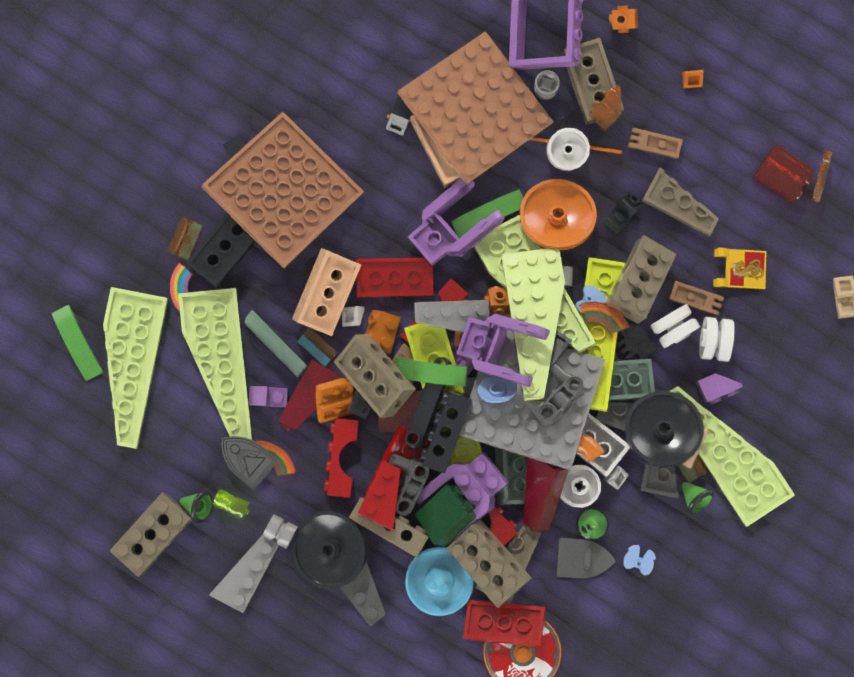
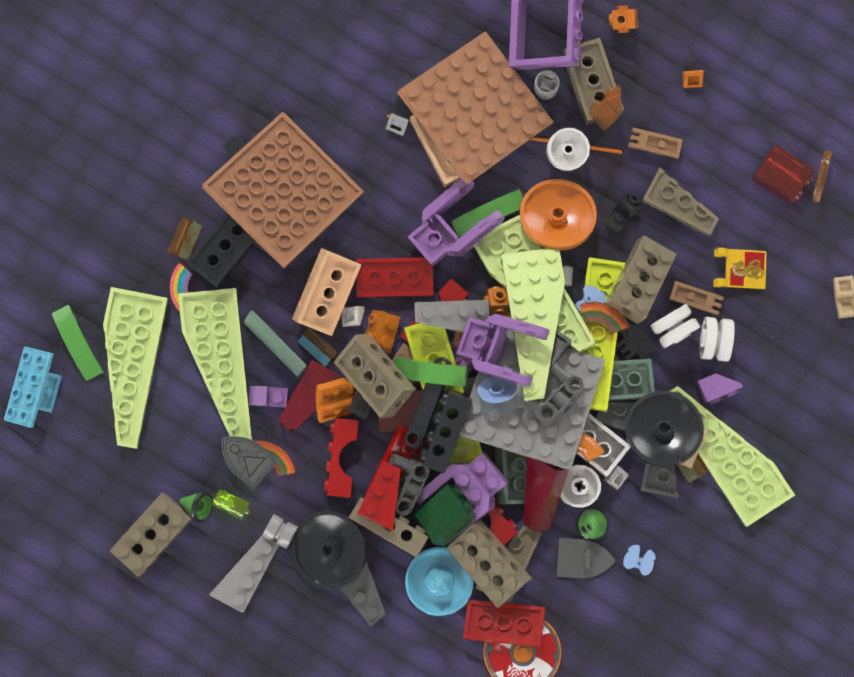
bright green hat [682,482,714,514] -> none
none -> medium azure bracket [4,346,62,428]

